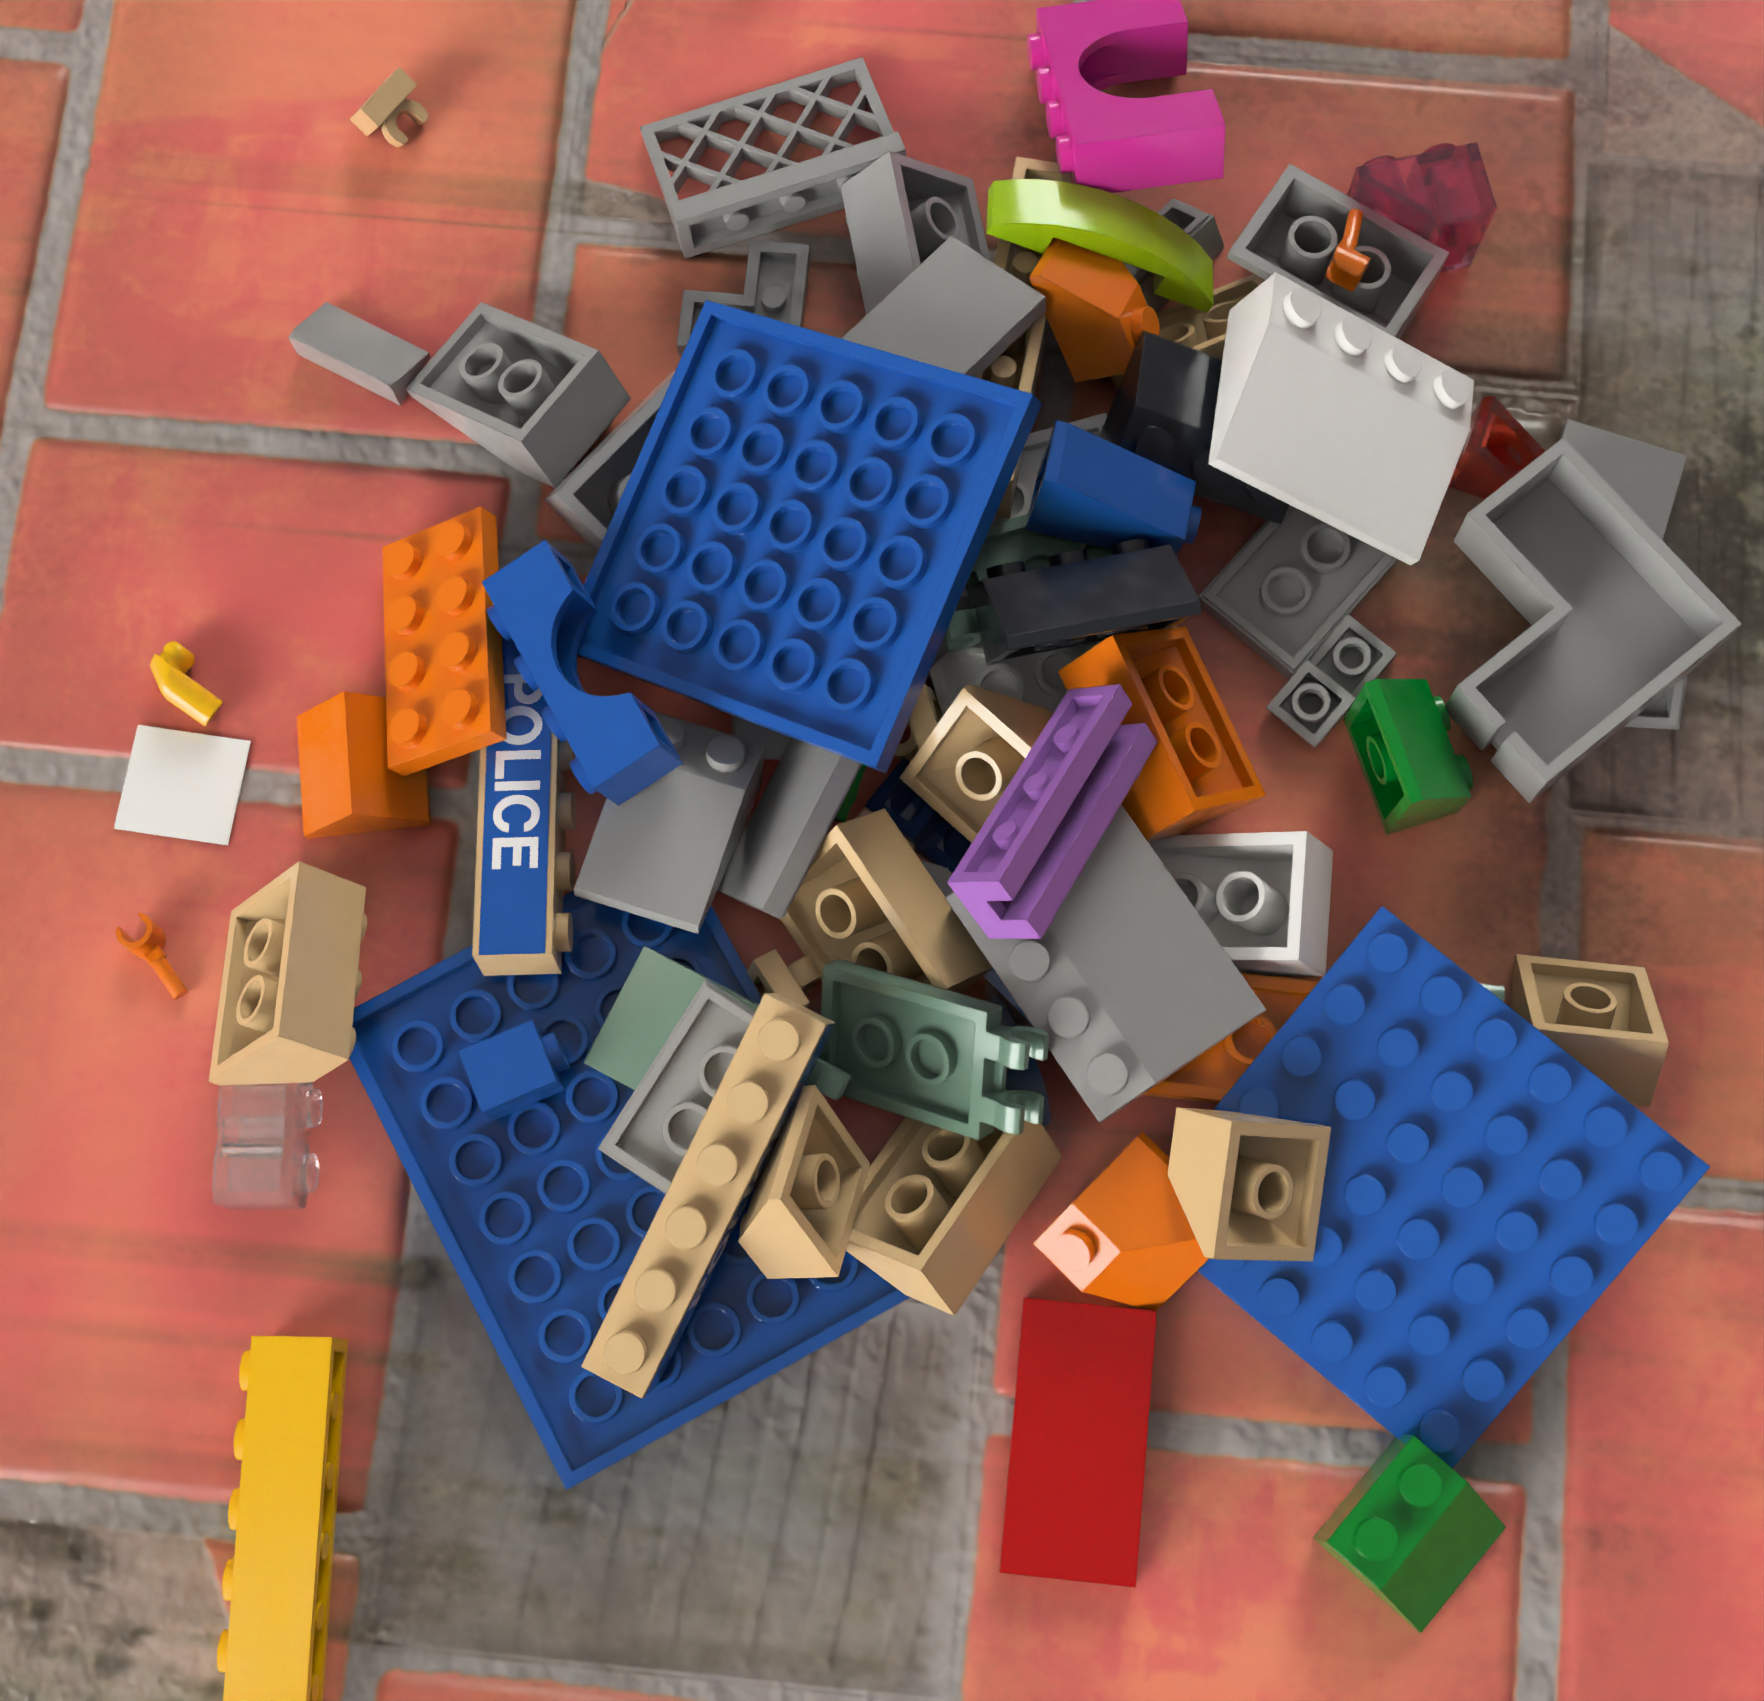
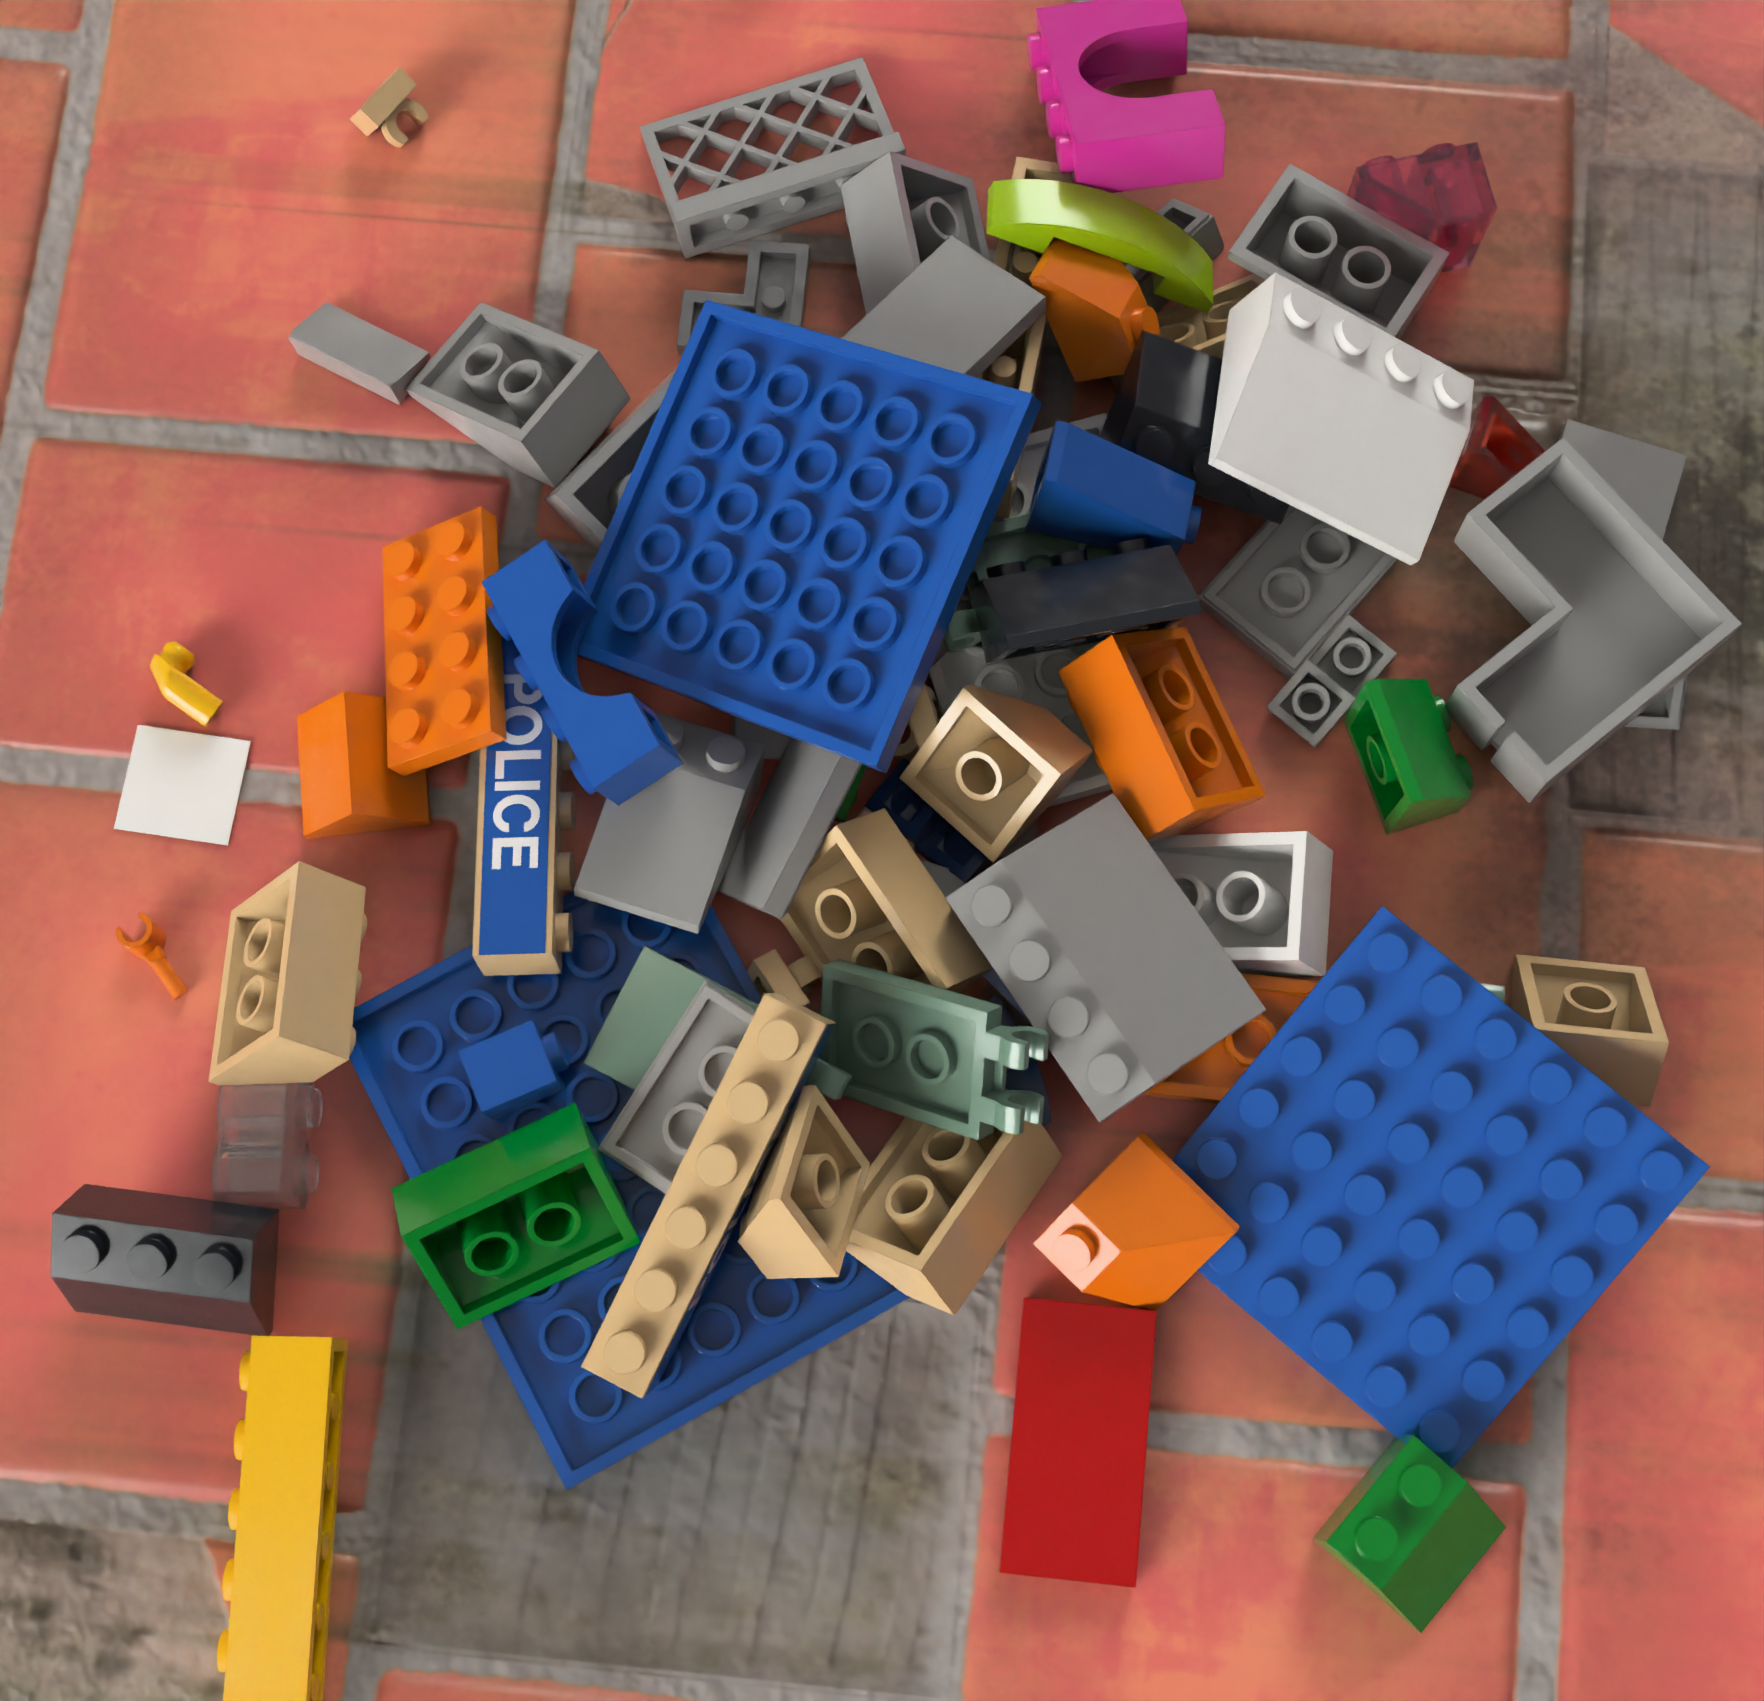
medium lavender brick [947,684,1157,939] -> none
tan slope [1167,1107,1331,1261] -> none
orange hand [1325,209,1371,292] -> none
none -> slope [50,1184,279,1336]
none -> green slope [391,1102,641,1330]

